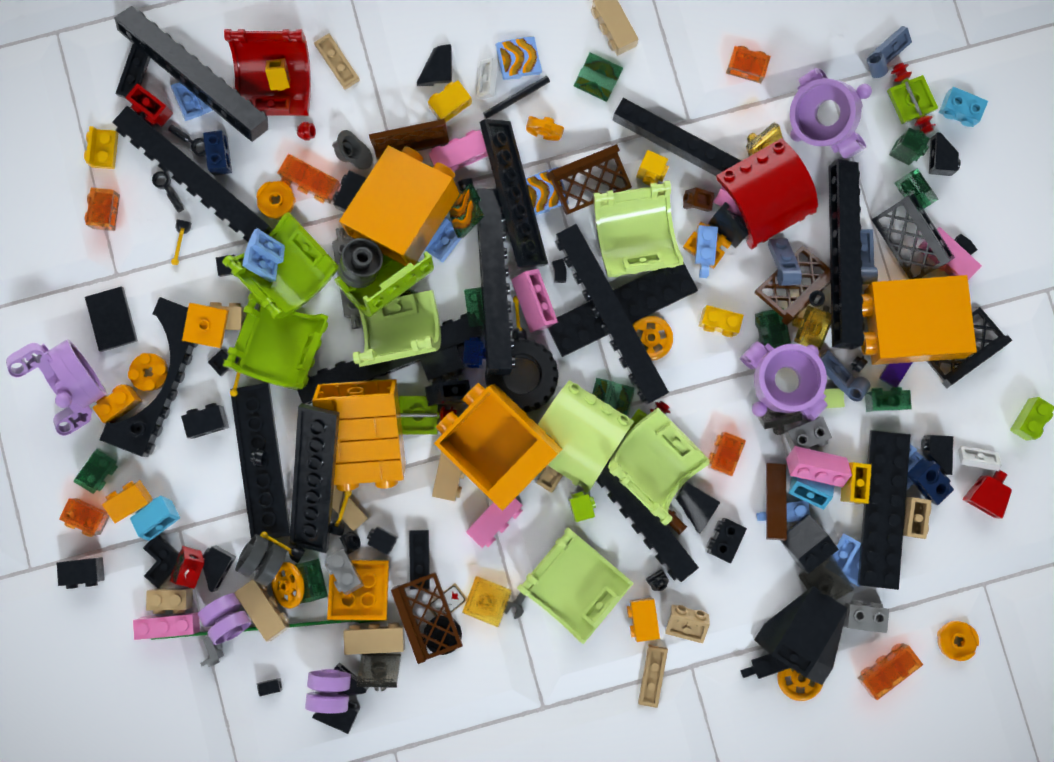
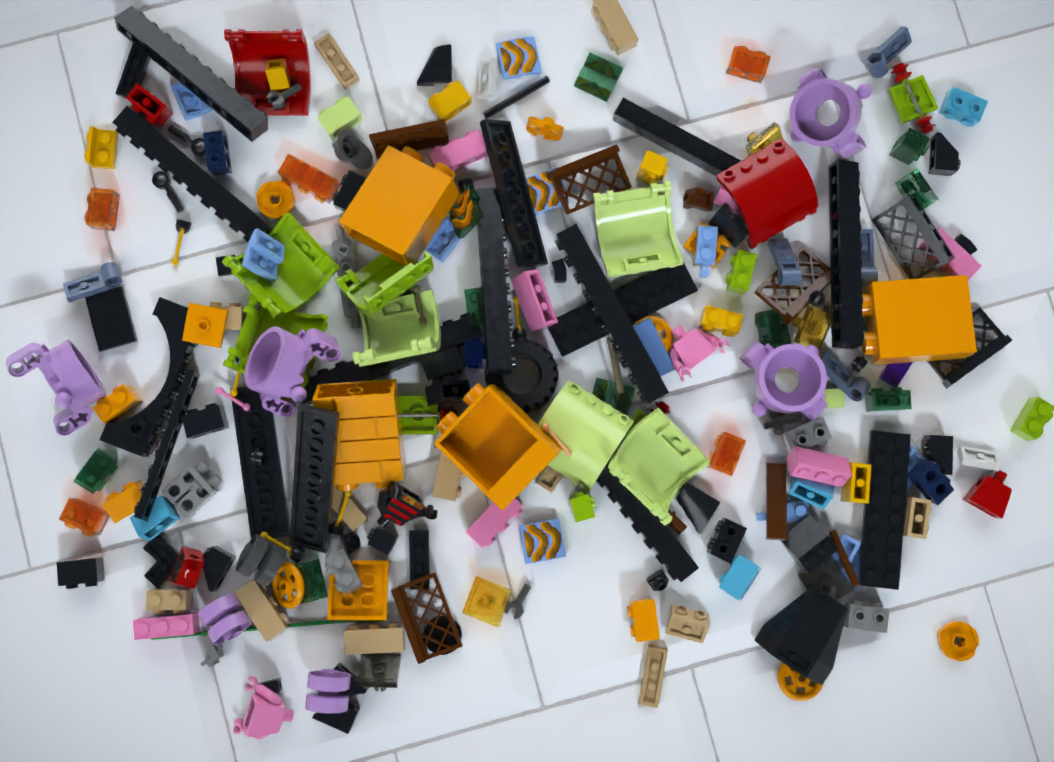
light orange plate [128,353,168,391] -> none
black tile [208,349,235,377] -> none
red plate [296,122,316,141] -> none
dark grey wheel [338,238,383,288] -> none
white sticker [429,583,468,617] -> none
yellowish green hinge [517,527,634,644] -> none
black plate [740,653,790,679] -> none
clear orange brick [857,643,924,700] -> none
none -> sand blue plate [63,262,123,303]
none -> black plate [134,368,200,522]
none -> light grey hips [161,461,223,519]
none -> bright pink hinge [215,387,250,411]
none -> bright pink torso [233,676,294,740]
none -> lavender piece [245,326,341,417]
none -> dark grey bar [267,83,302,109]
none -> yellowish green brick [317,96,363,141]
none -> torso [377,481,438,528]
none -> dark tan hinge [413,285,427,325]
none -> slope [518,518,566,564]
none -> light nougat hinge [542,423,572,457]
none -> dark tan bar [606,337,625,394]
none -> medium blue tile [633,318,675,377]
none -> bright pink torso [670,325,730,382]
none -> medium azure brick [719,554,762,601]
none -> lime brick [725,250,757,295]
none -> reddish brown bar [828,529,860,587]

